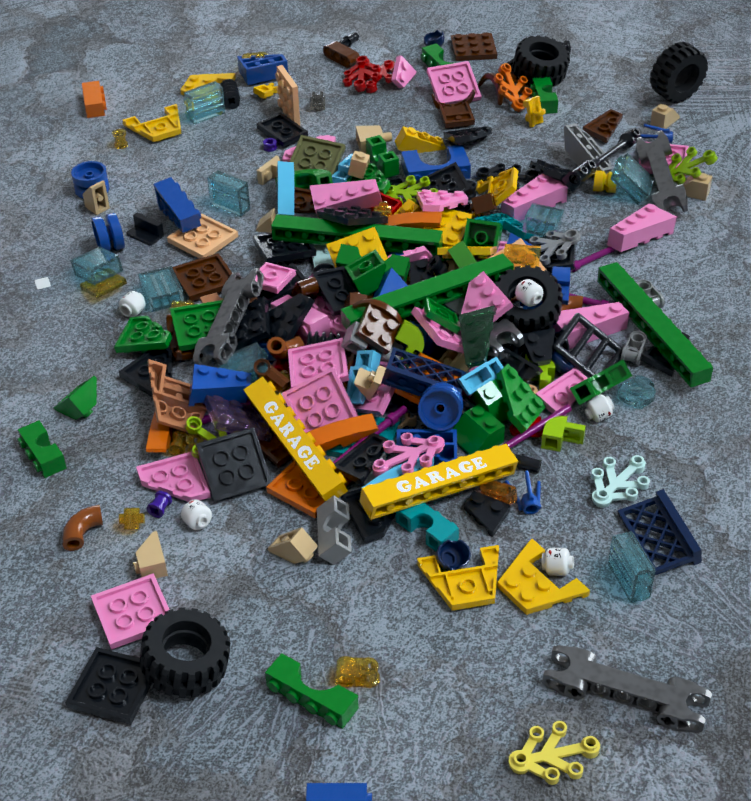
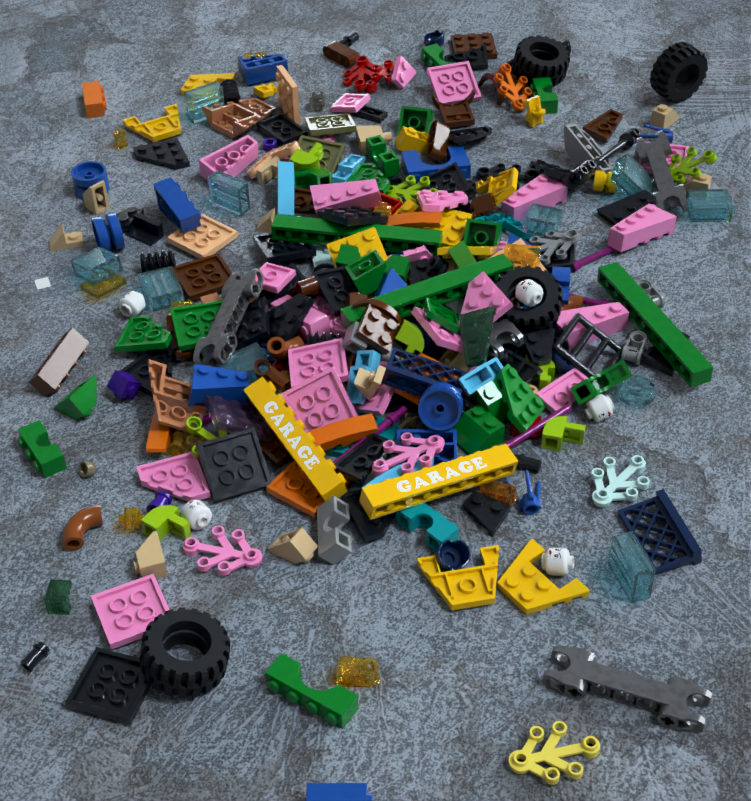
tan slope [348,151,370,179] -> none
none -> black pin [20,642,49,672]
none -> brick [29,328,89,397]
none -> clear green panel [44,579,72,615]
none -> tan slope [49,224,84,251]
none -> dark tan hinge [79,461,96,477]
none -> black wing [104,207,144,231]
none -> dark purple brick [107,370,142,400]
none -> black plate [133,138,190,170]
none -> black piece [140,249,176,274]
none -> lime brick [141,505,191,541]
none -> bright pink plant [183,525,263,576]
none -> bright pink wedge [199,135,258,191]
none -> nougat wedge [202,98,276,139]
none -> light nougat beam [247,141,300,179]
none -> lime brick [289,142,324,171]
none -> olive plate [305,113,356,138]
none -> bright pink plate [330,94,371,113]
none -> black tile [355,105,388,124]
none -> green slope [397,106,434,136]
none -> reddish brown beam [426,120,450,163]
none -> black wing [444,44,488,69]
none -> black wing [597,190,657,226]
none -> clear light blue brick [687,189,735,222]

